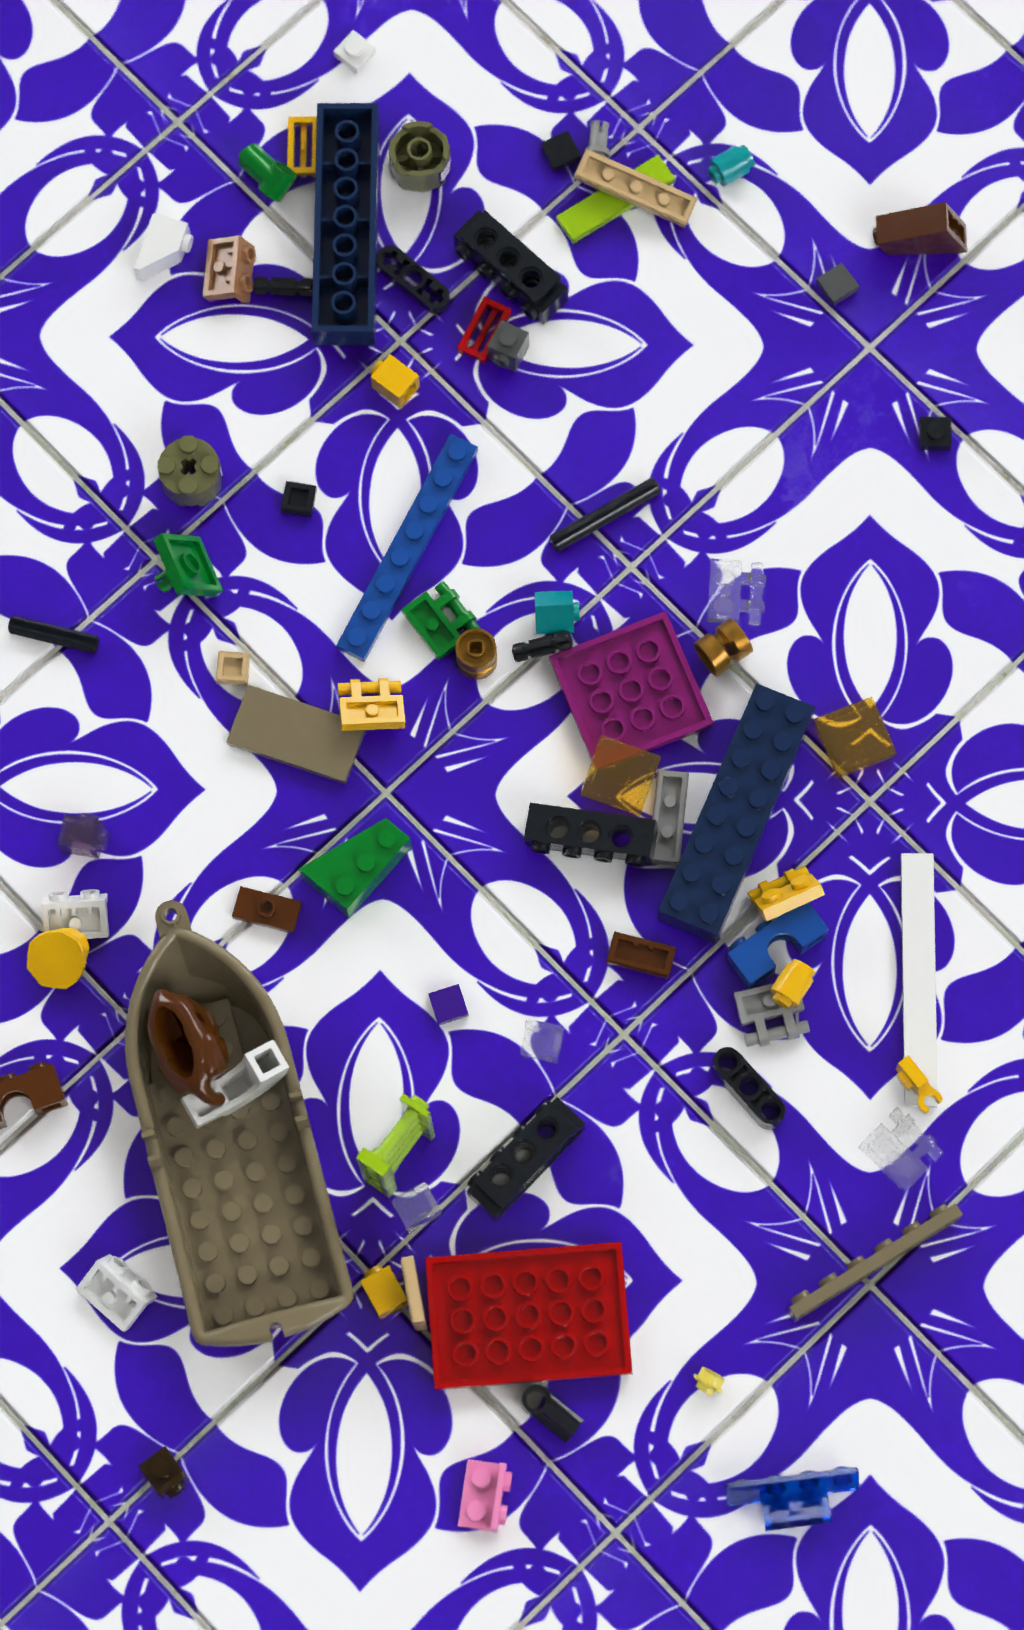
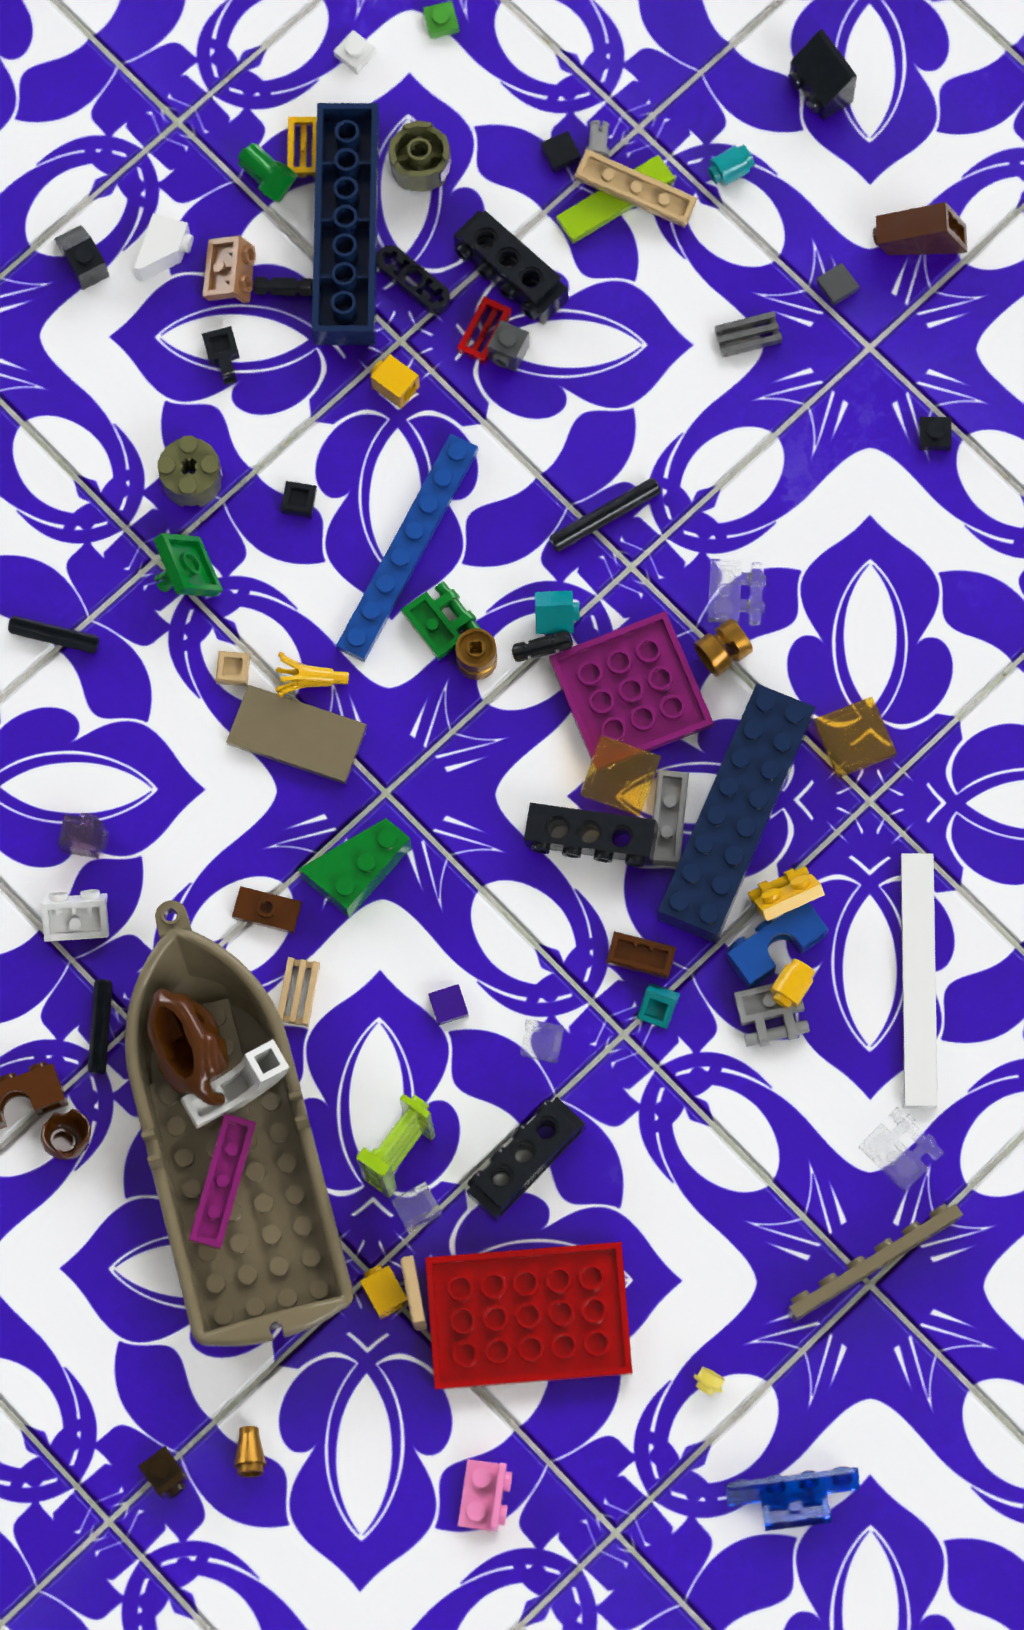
yellow hat [26,928,90,989] -> none
white bracket [75,1254,157,1332] -> none
yellow plate [337,678,405,731] -> none
black piece [521,1384,584,1443] -> none
black beam [712,1047,786,1130] -> none
yellow plate [896,1055,943,1115] -> none
none -> reddish brown hair [40,1109,91,1160]
none -> black slope [54,225,110,290]
none -> black axle [88,979,112,1074]
none -> magenta plate [189,1114,256,1250]
none -> black plate [202,326,240,385]
none -> pearl gold cone [234,1426,267,1478]
none -> yellow piece [275,652,349,698]
none -> tan tile [278,957,320,1027]
none -> bright green plate [423,1,460,40]
none -> teal slope [637,983,680,1029]
none -> flat silver tile [714,311,782,358]
none -> black slope [788,29,857,120]

